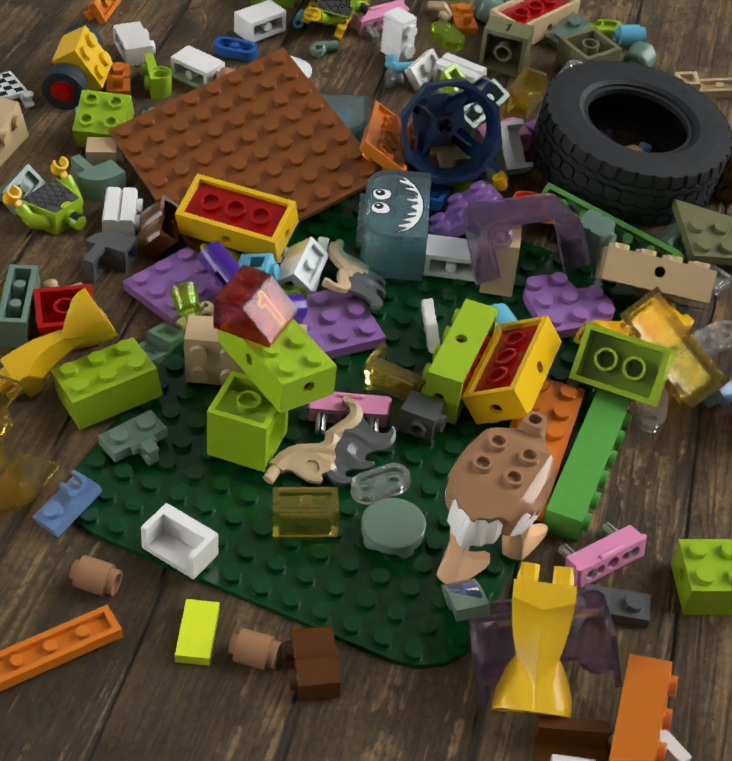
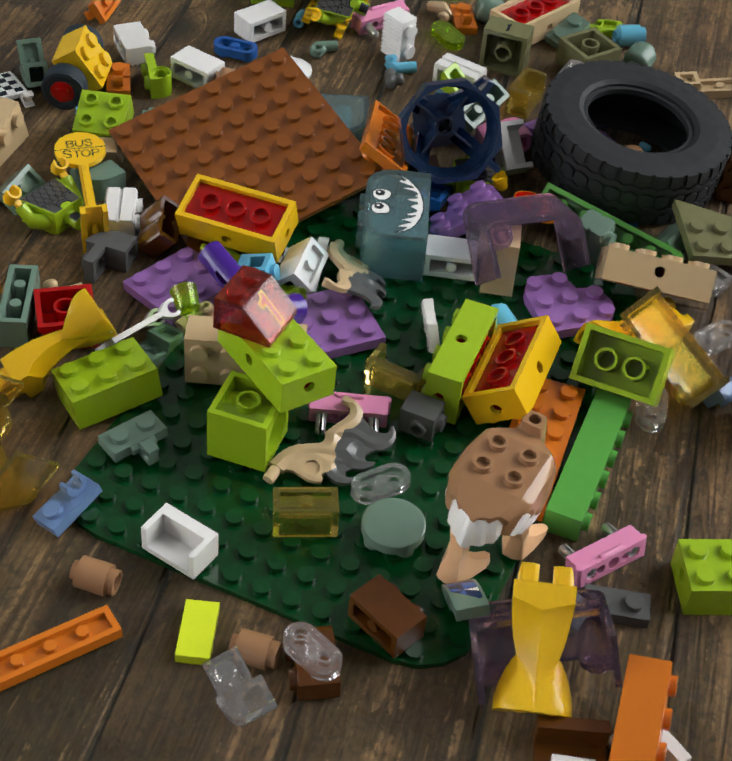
white plate [404,48,439,90] -> none
none -> sand green brick [16,37,48,88]
none -> yellow piece [54,132,109,254]
none -> white flag [95,298,181,351]
none -> clear brick [202,646,278,727]
none -> clear plate [283,622,343,681]
none -> reddish brown brick [348,574,427,659]

